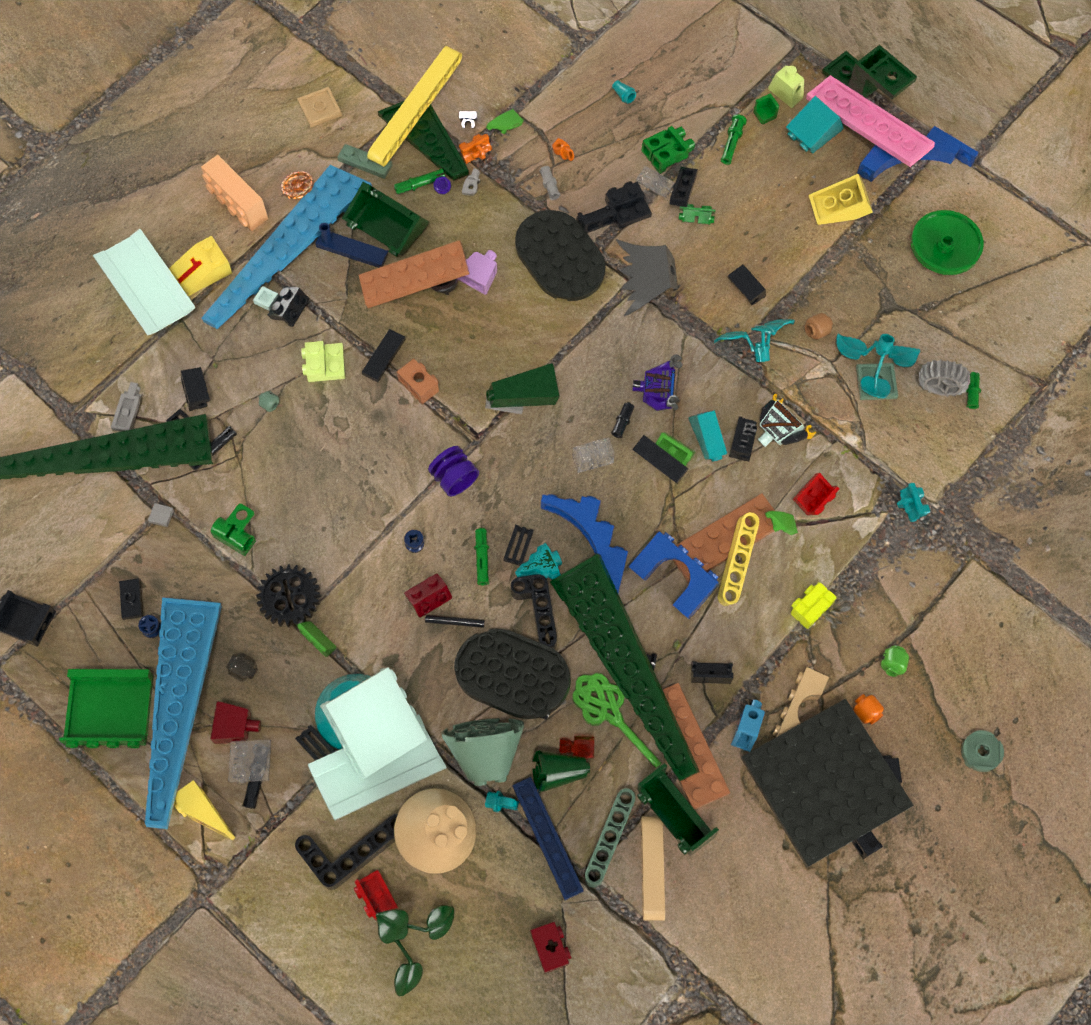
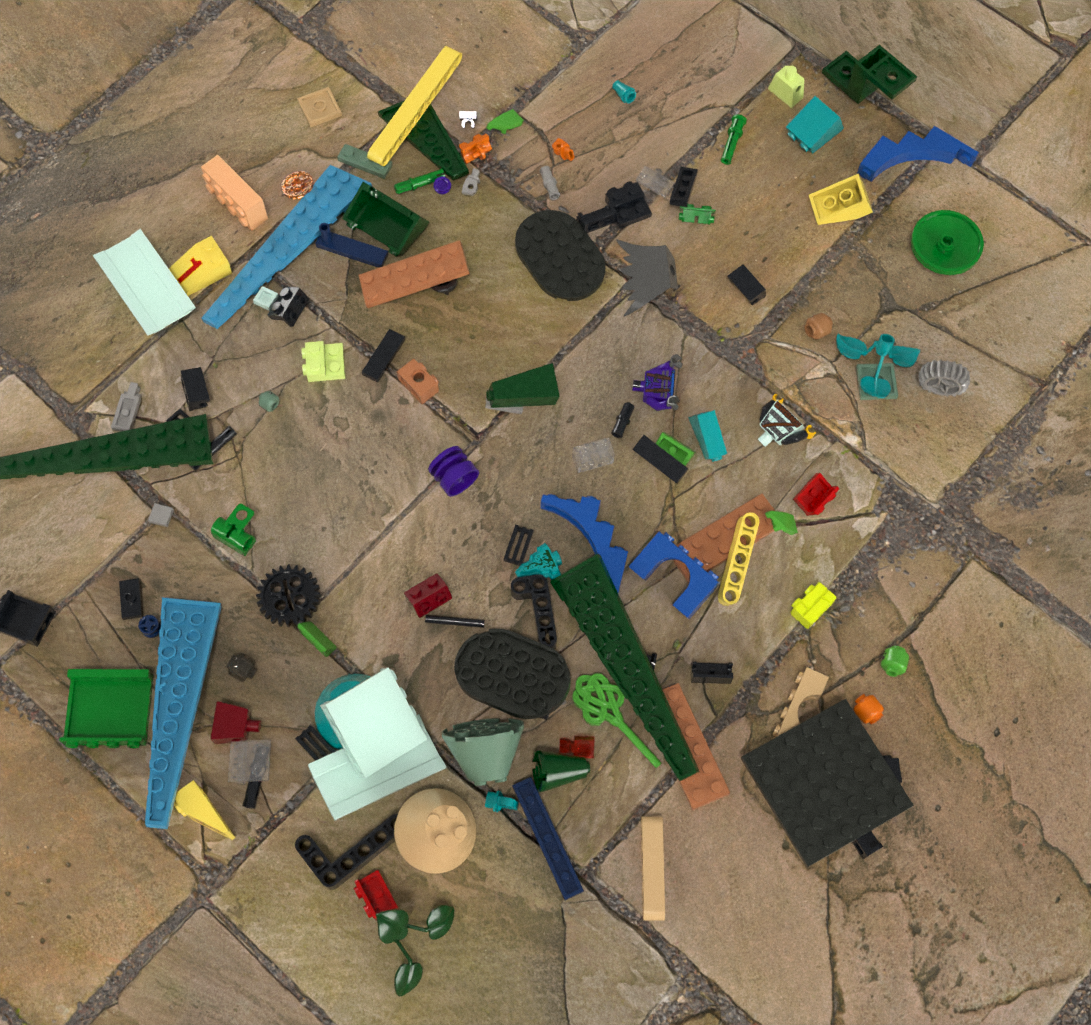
dark blue wheel [404,530,424,553] -> none
lavender torso [457,250,497,295] -> none
green axle [474,528,489,586] -> none
dark red brick [530,921,572,974] -> none
sand green beam [584,788,636,888] -> none
dark green windscreen [637,763,719,856] -> none
green hips [641,126,695,174] -> none
teal plant [714,319,795,362] -> none
black hinge [729,416,757,462] -> none
dark azure torso [731,700,765,752] -> none
green panel [753,93,779,125] -> none
bright pink plate [806,75,935,167] -> none
teal hips [897,483,930,522] -> none
sand green plate [961,730,1004,772] -> none
green axle [966,372,981,409] -> none

